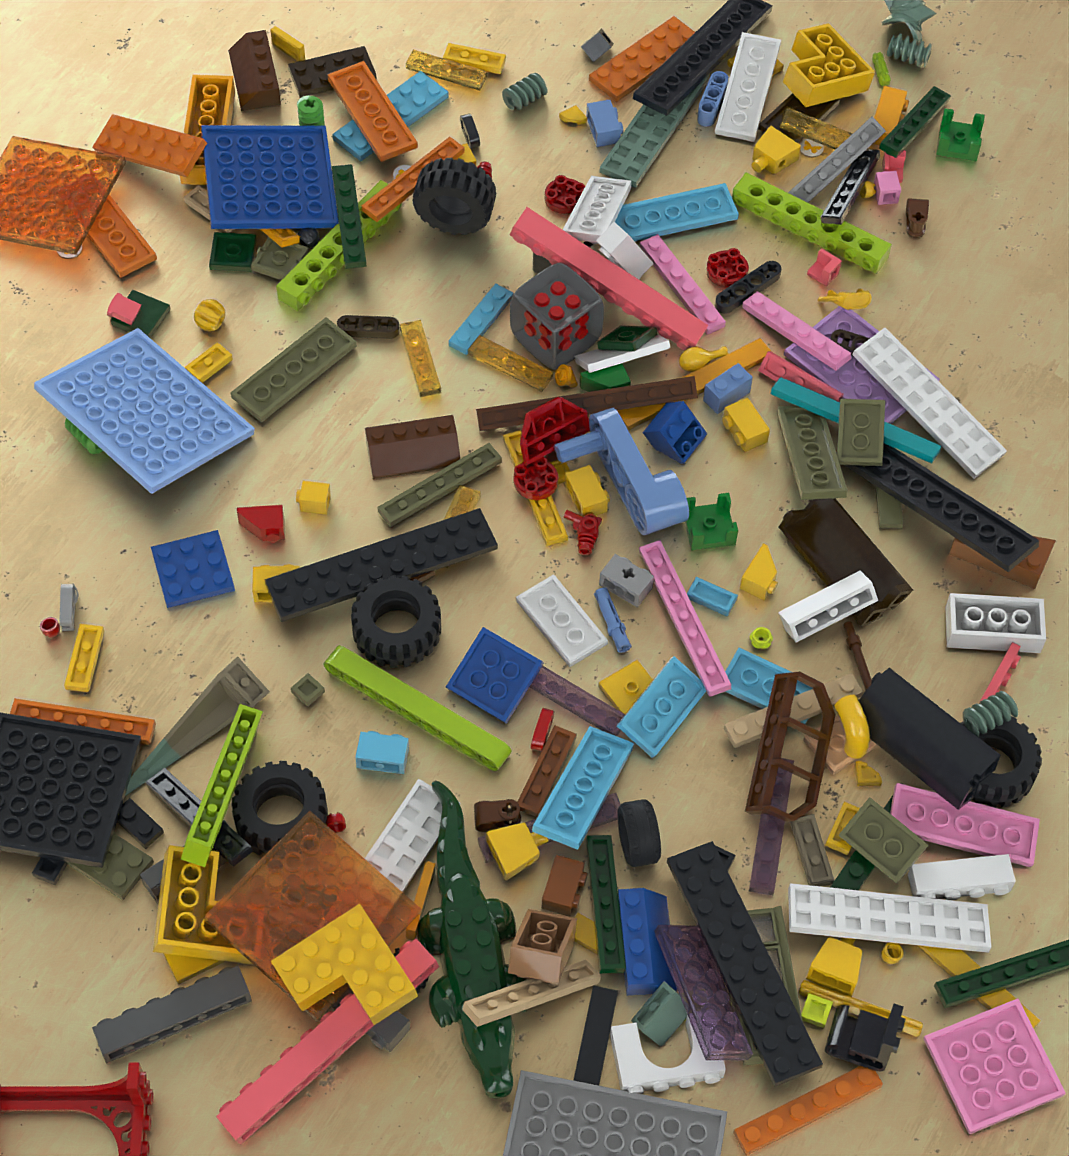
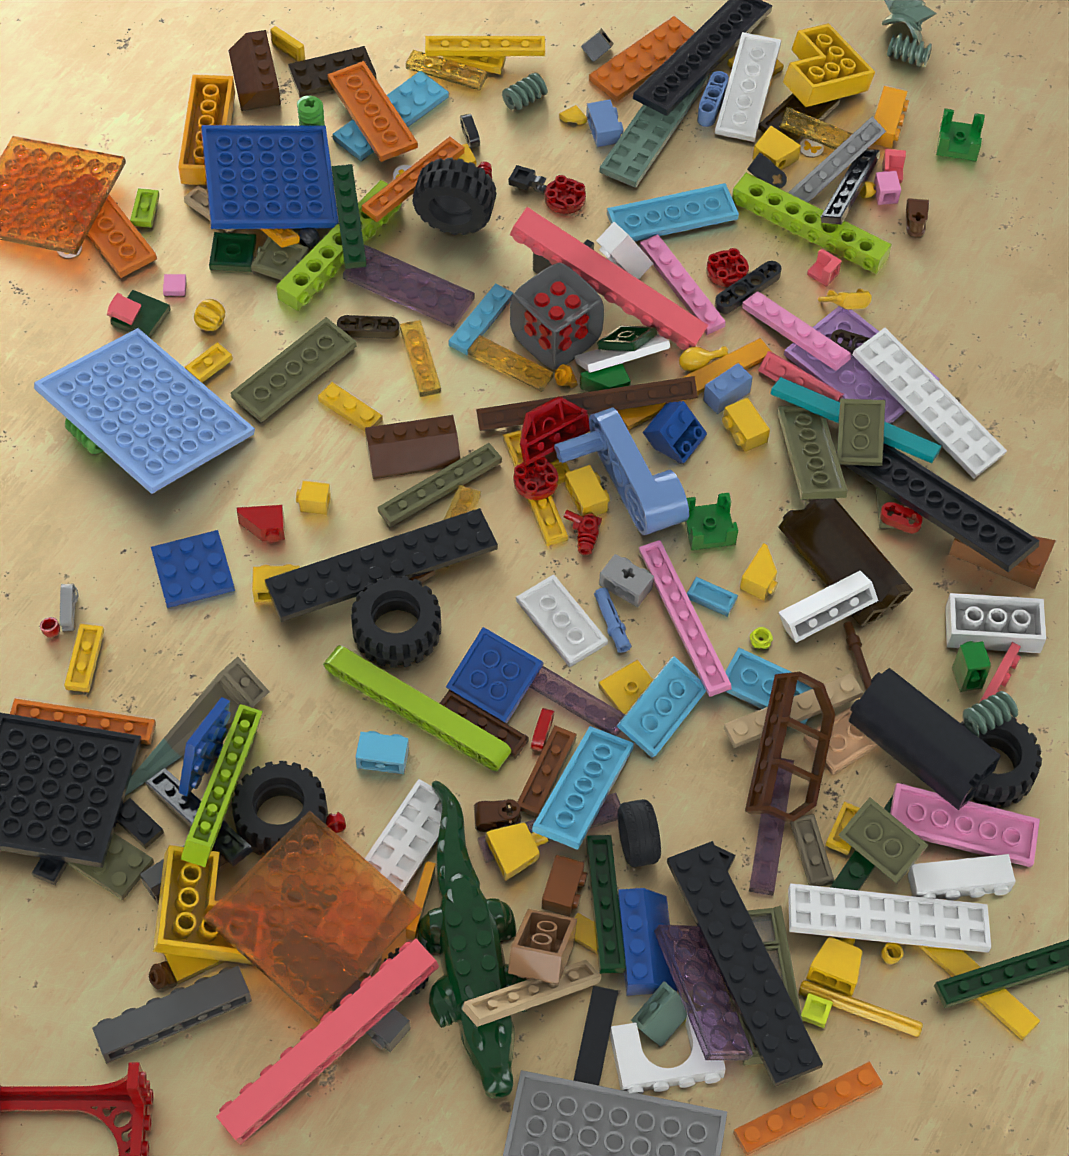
orange plate [92,114,207,177] -> none
yellow brick [271,904,418,1025] -> none
olive plate [291,673,325,707] -> none
white plate [563,176,631,244] -> none
black piece [825,1003,906,1072] -> none
yellow cylinder [834,695,870,759] -> none
yellow tile [855,761,882,786] -> none
lime axle [872,52,891,86] -> none
dark green plate [879,86,951,158] -> none
bright pink plate [923,999,1066,1135] -> none
none -> lime plate [130,188,160,228]
none -> reddish brown plate [149,961,178,989]
none -> bright pink tile [163,274,186,296]
none -> blue plate [179,697,231,796]
none -> yellow plate [318,382,383,432]
none -> clear purple plate [343,244,475,328]
none -> yellow plate [425,36,545,56]
none -> reddish brown tile [439,690,529,759]
none -> black plate [508,165,547,193]
none -> black piece [747,153,787,189]
none -> red beam [880,502,923,534]
none -> green brick [952,641,991,692]

